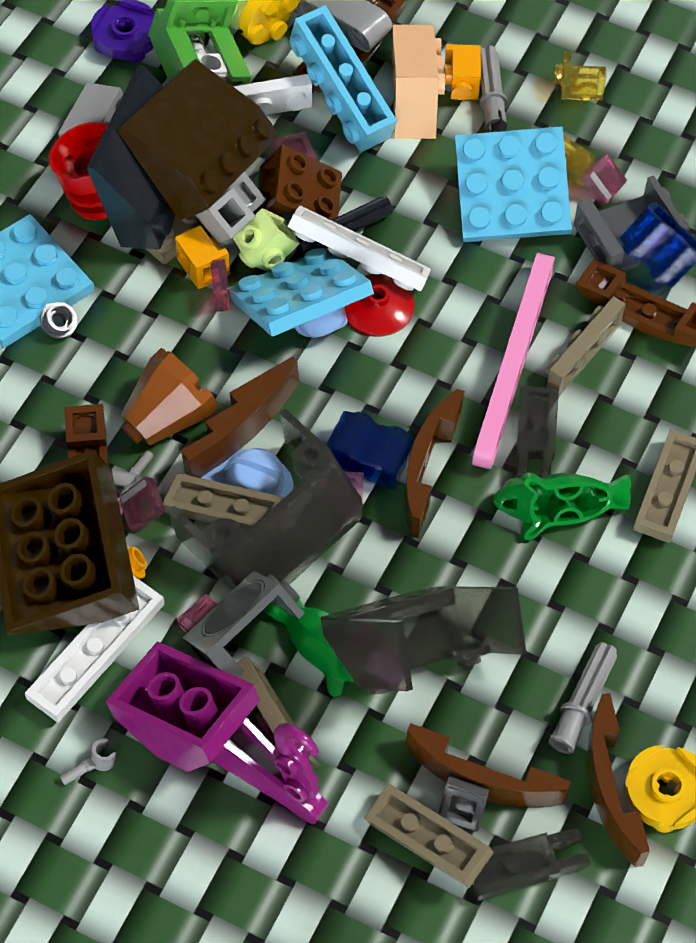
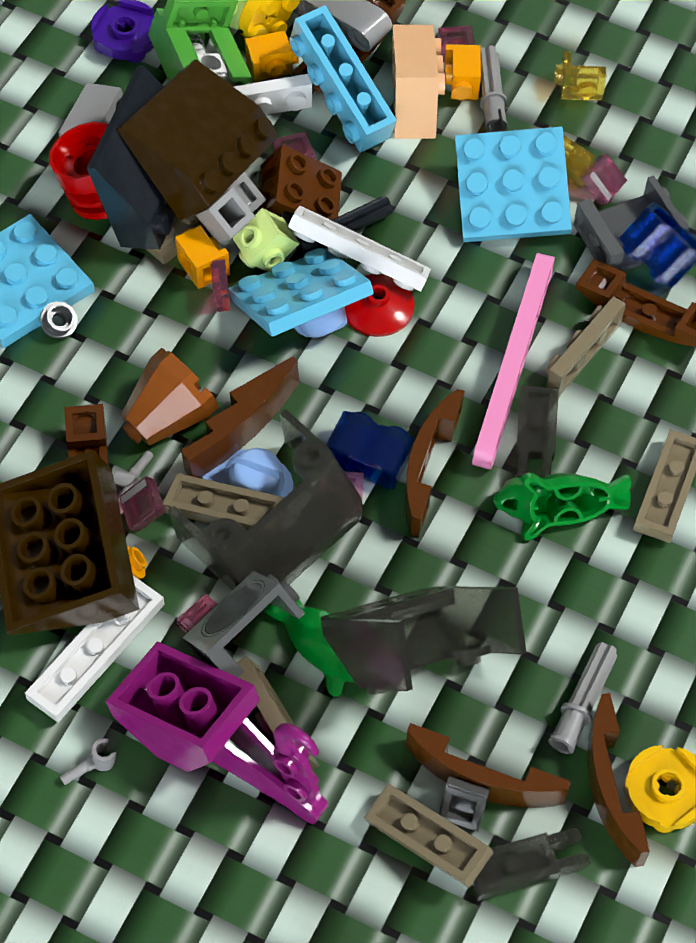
none -> light orange brick [245,31,299,83]
none -> clear pink plate [437,25,475,63]

